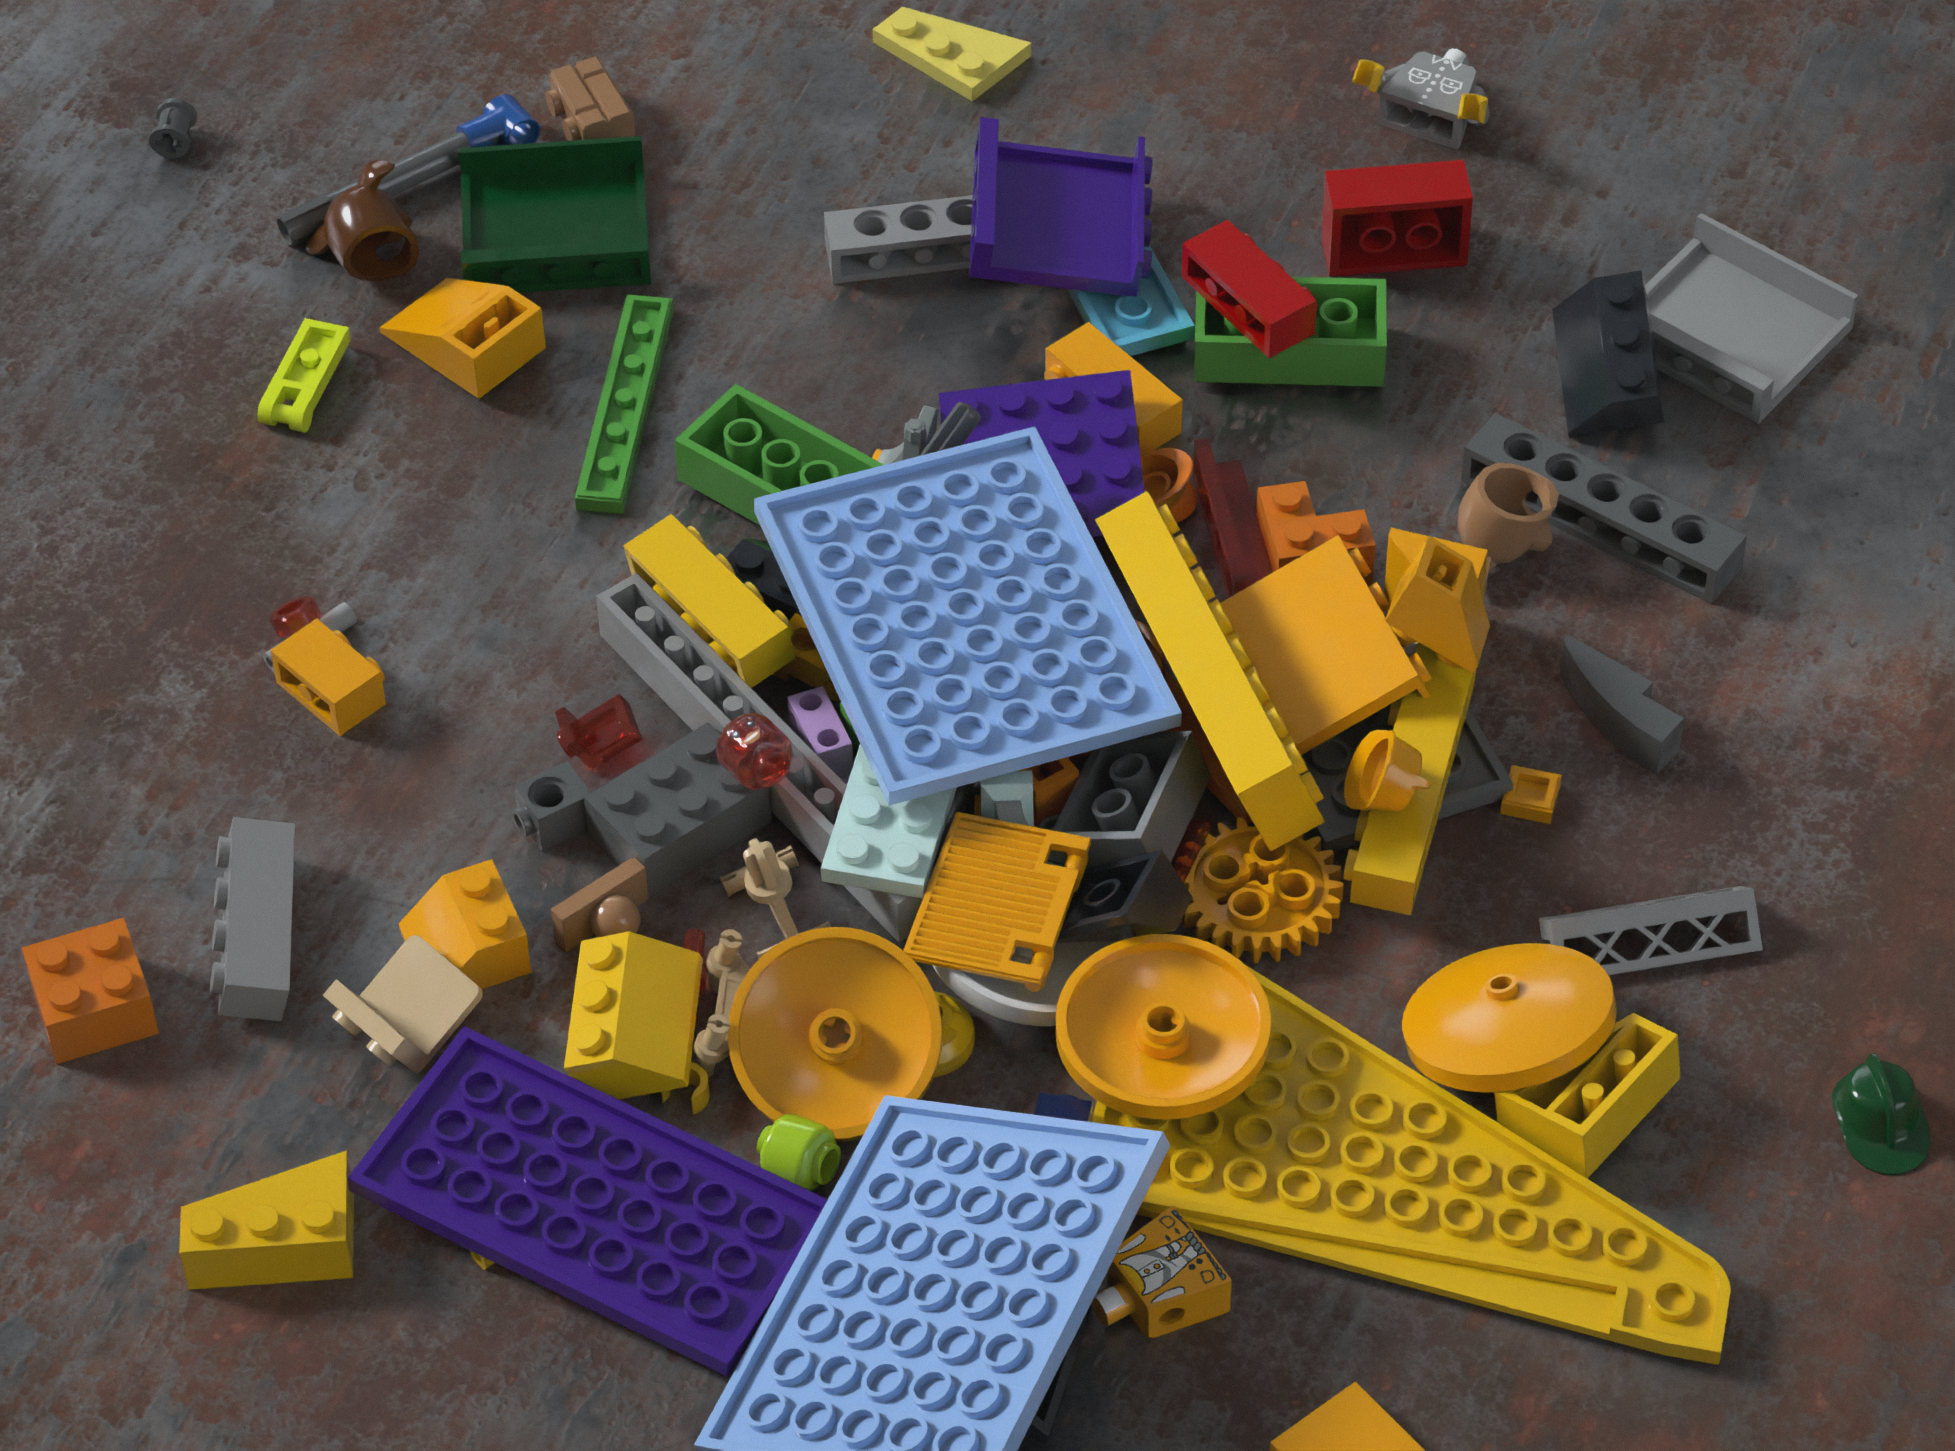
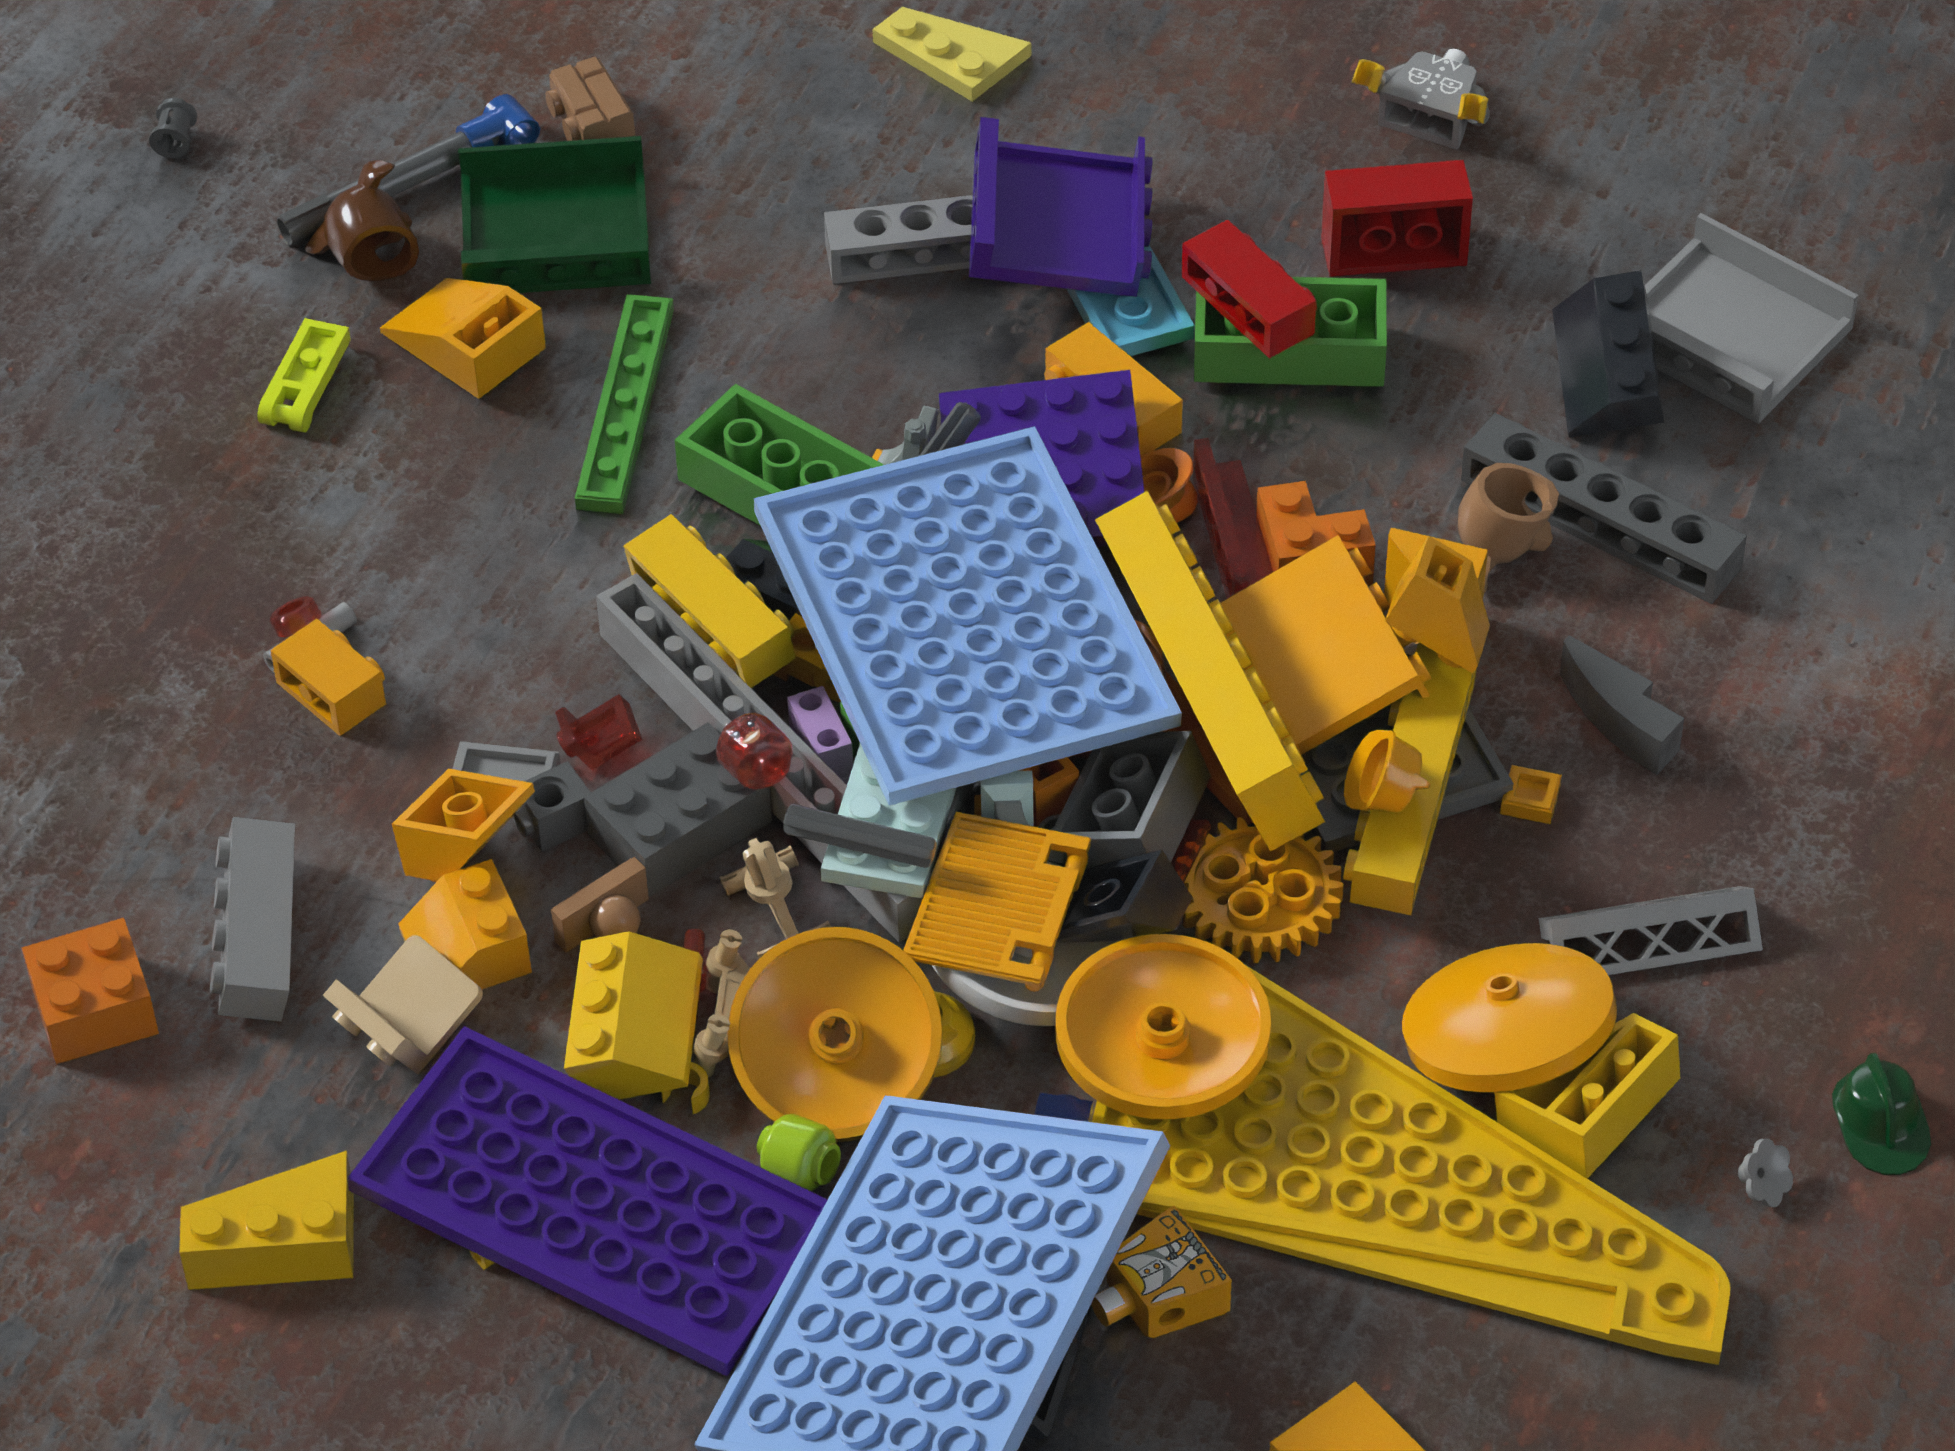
none -> light orange slope [392,769,535,882]
none -> light grey tile [452,741,560,781]
none -> dark grey axle [783,804,936,868]
none -> light grey plant [1738,1139,1793,1207]

